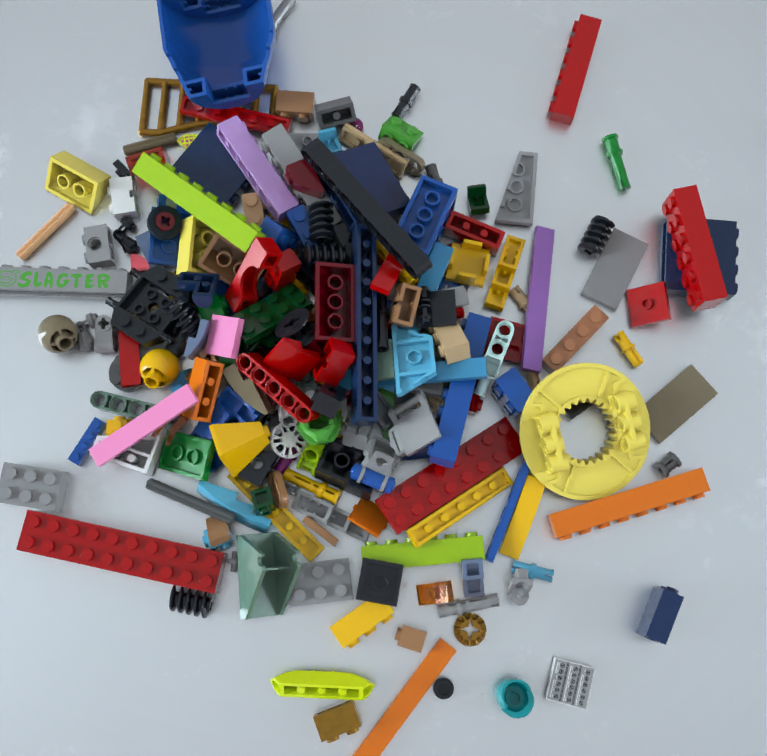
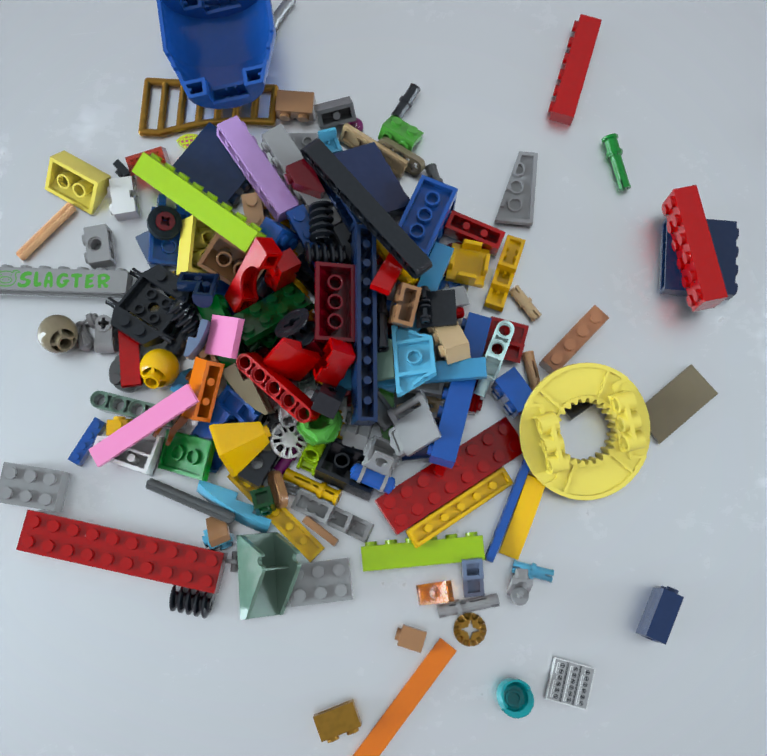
black piece [113,216,138,254] -> none
dark tan axle [123,132,177,156] -> none
coral tile [130,254,150,272] -> none
red tile [179,95,292,133] -> none
neon yellow brick [270,670,375,700] -> none
yellow brick [329,601,394,649] -> none
orange piece [347,498,388,538] -> none
black tile [356,557,404,607] -> none
black plate [433,677,454,699] -> none
dark green bracket [467,184,490,215] -> none
medium lavender tile [520,225,555,374] -> none
orange brick [546,467,710,541] -> none
black piece [577,215,615,258] -> none
light grey tile [581,228,649,311] -> none
yellow axle [613,330,644,367] -> none
red plate [626,281,672,328] -> none
dark grey bush [654,451,682,478] -> none

